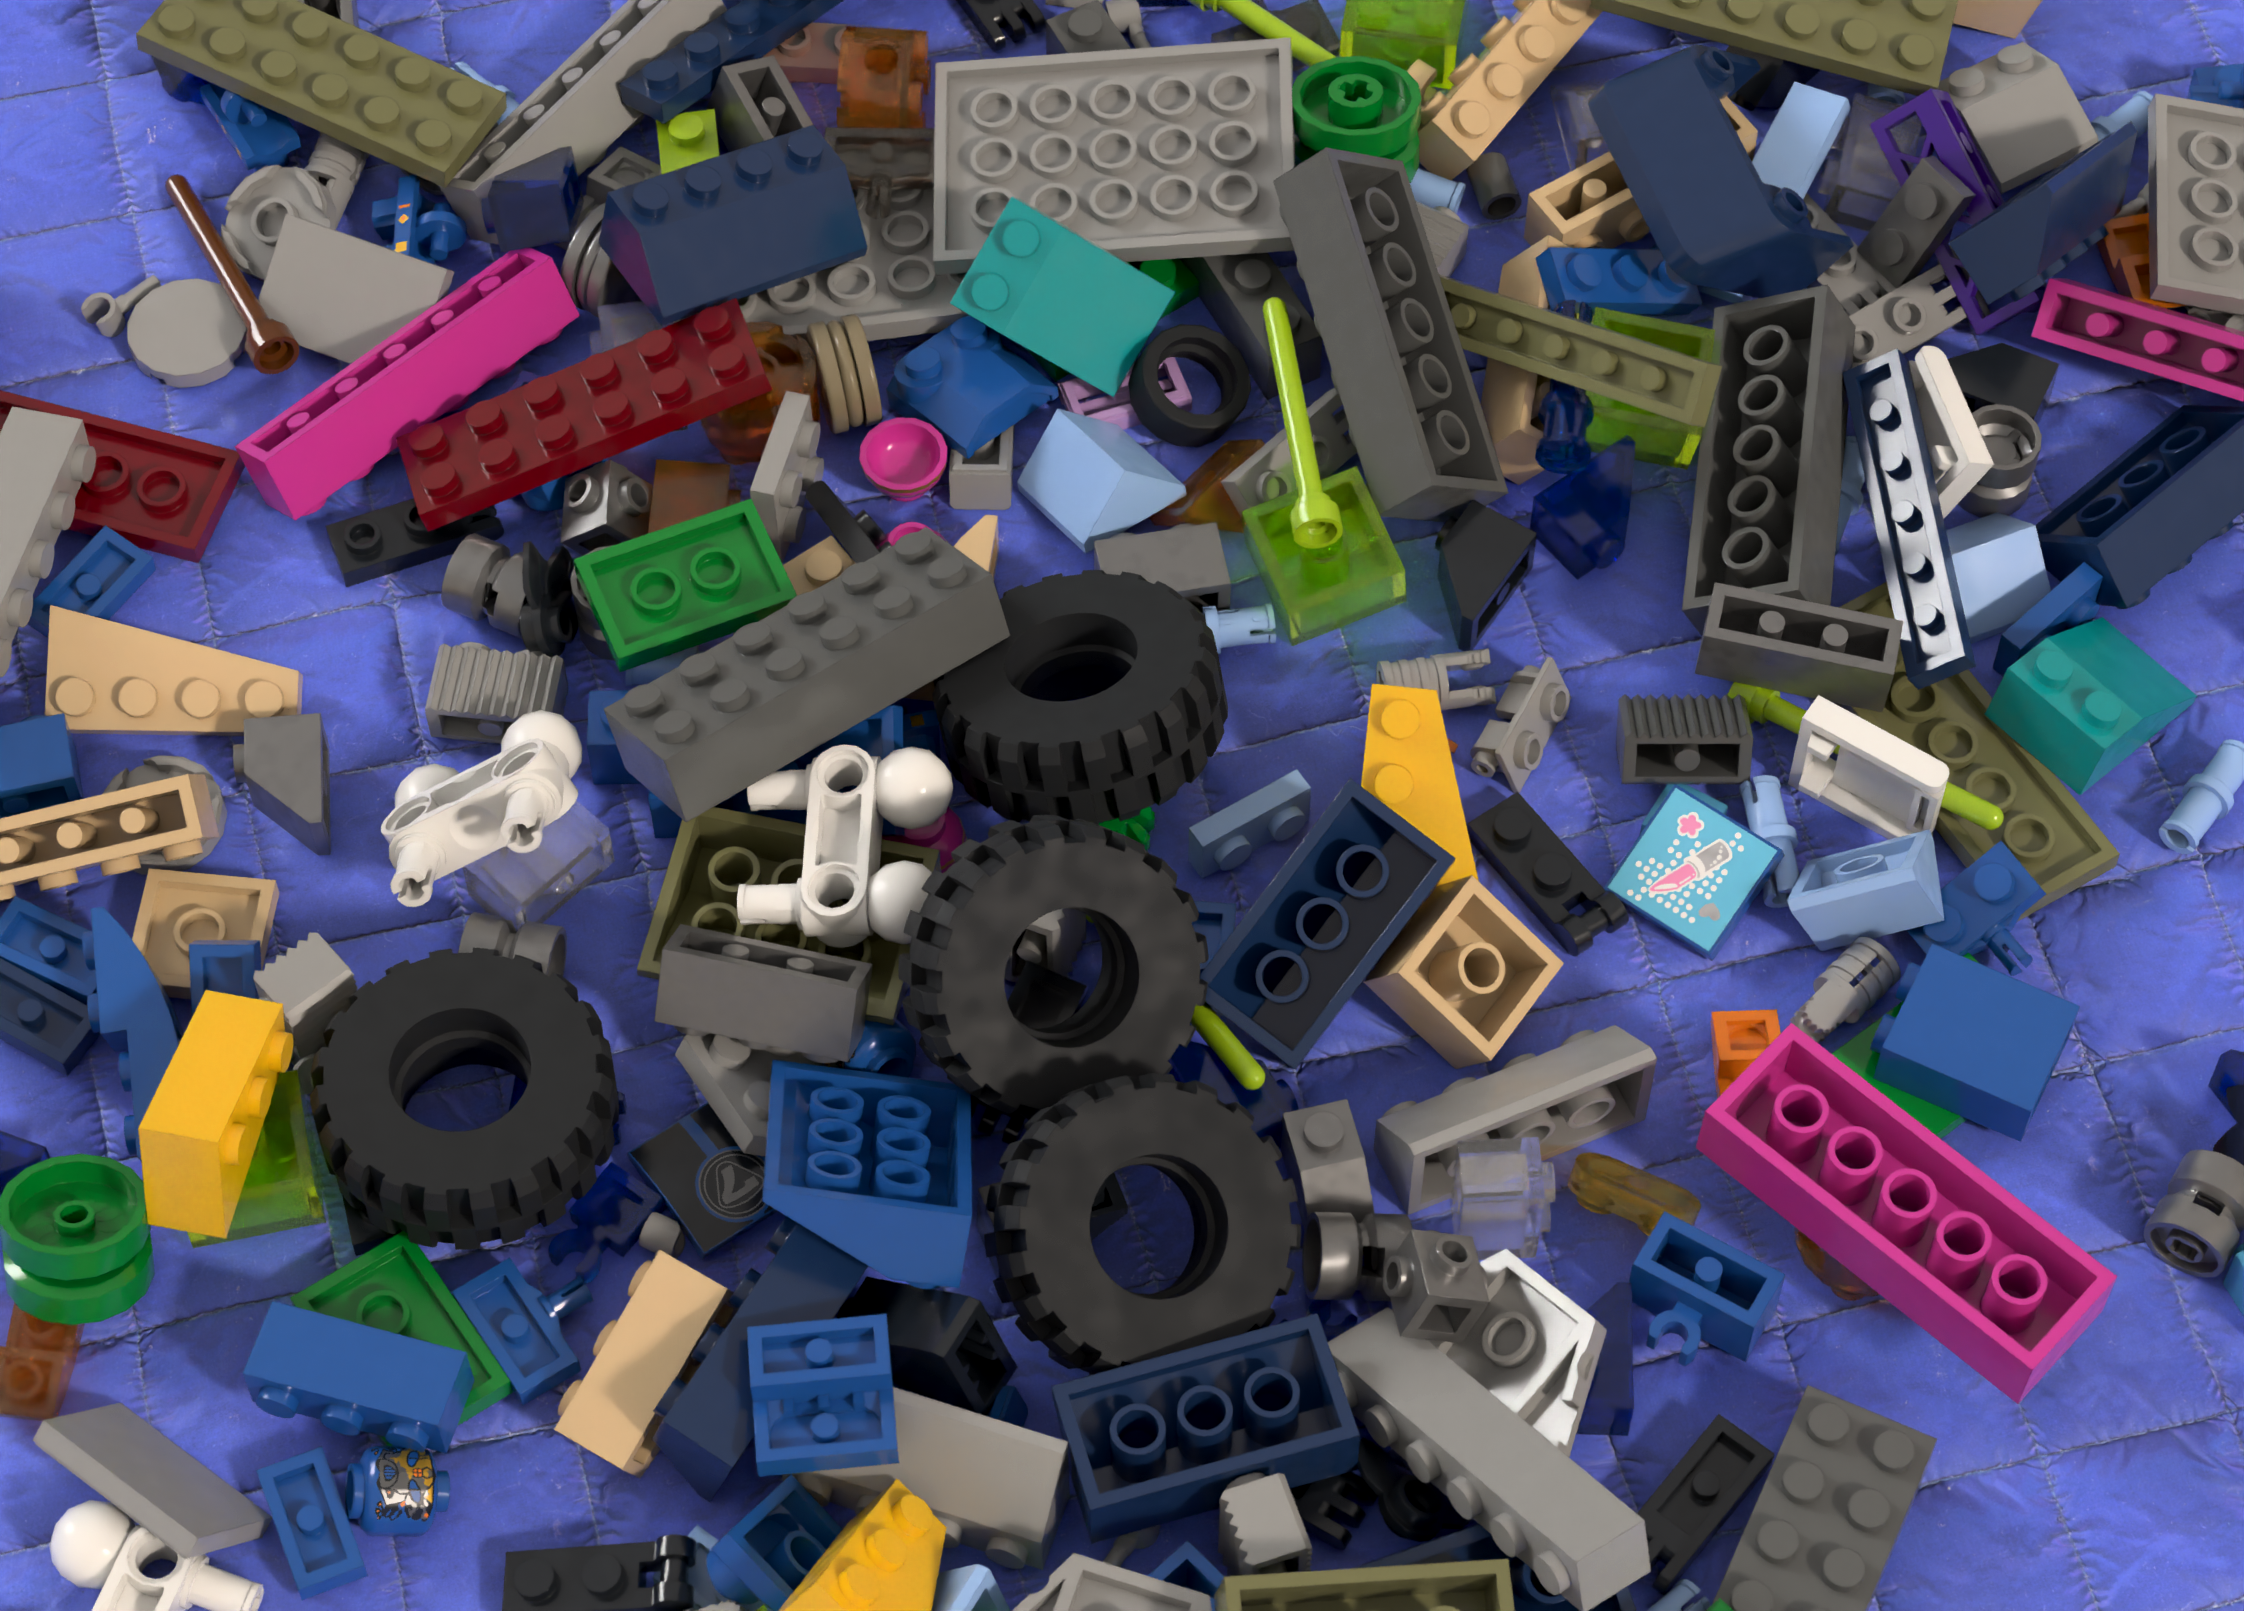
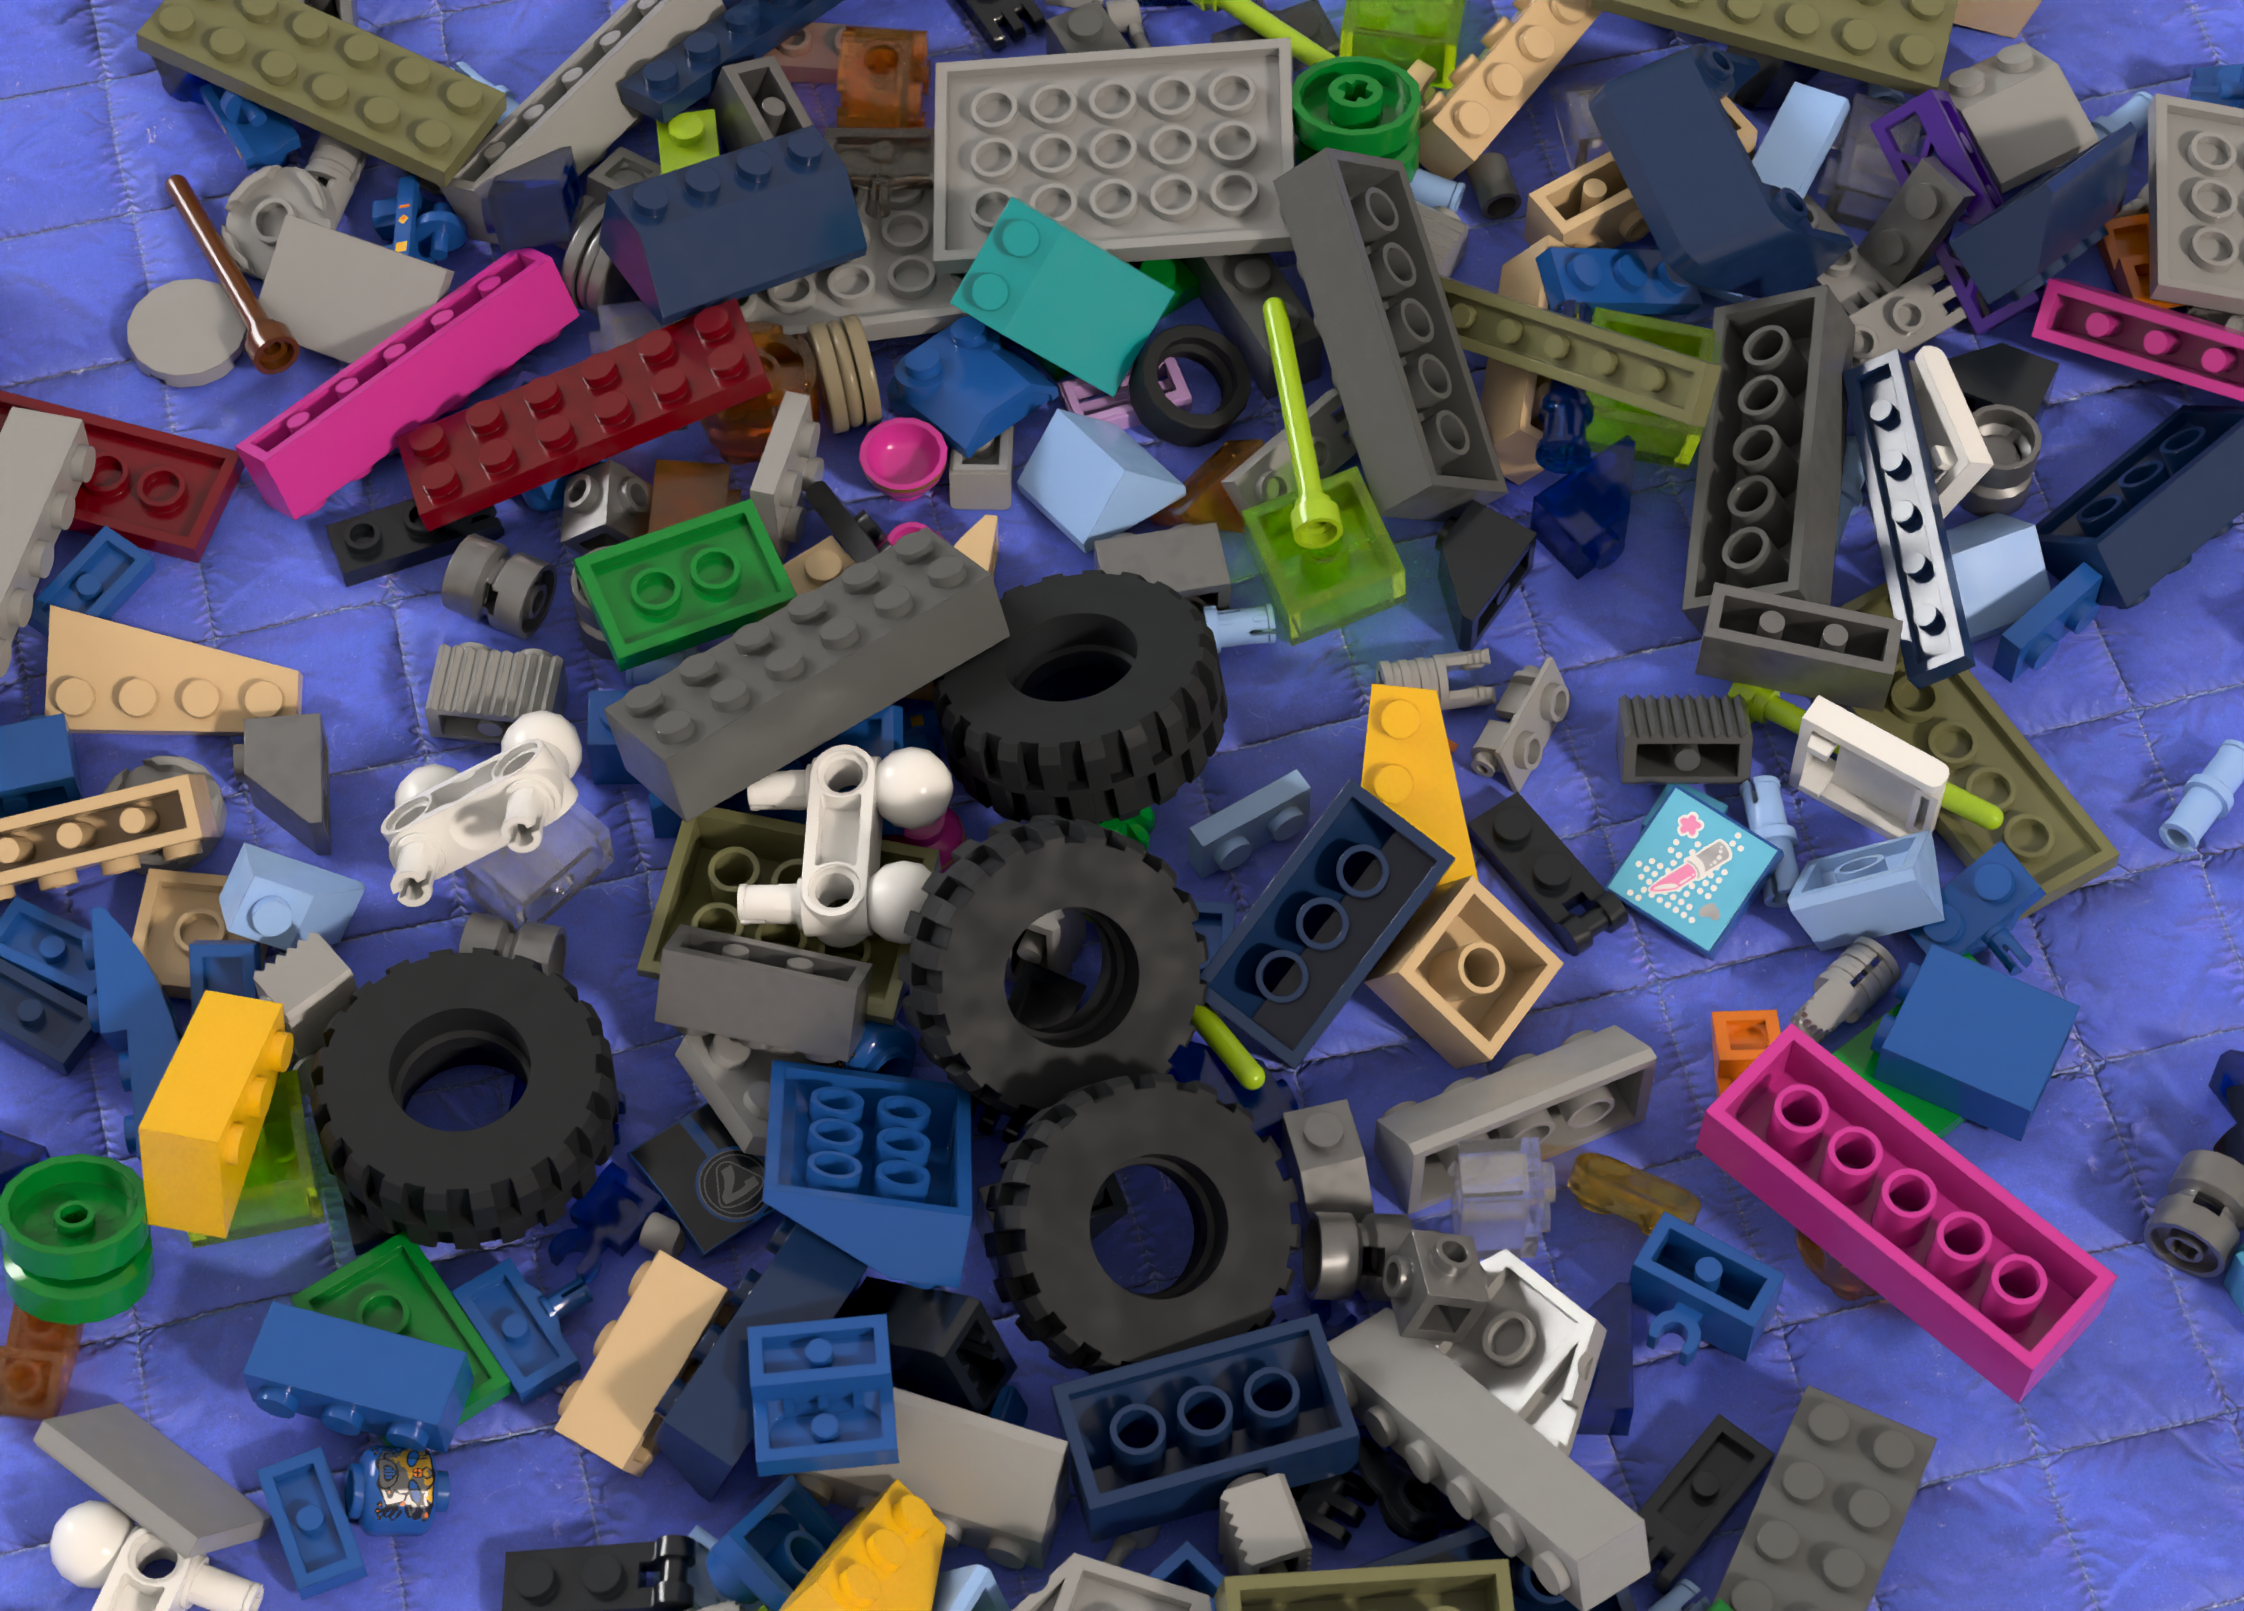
light grey hand [81,275,161,337] -> none
black plate [519,541,578,657] -> none
teal slope [1984,617,2197,795] -> none
none -> light blue slope [218,842,366,951]

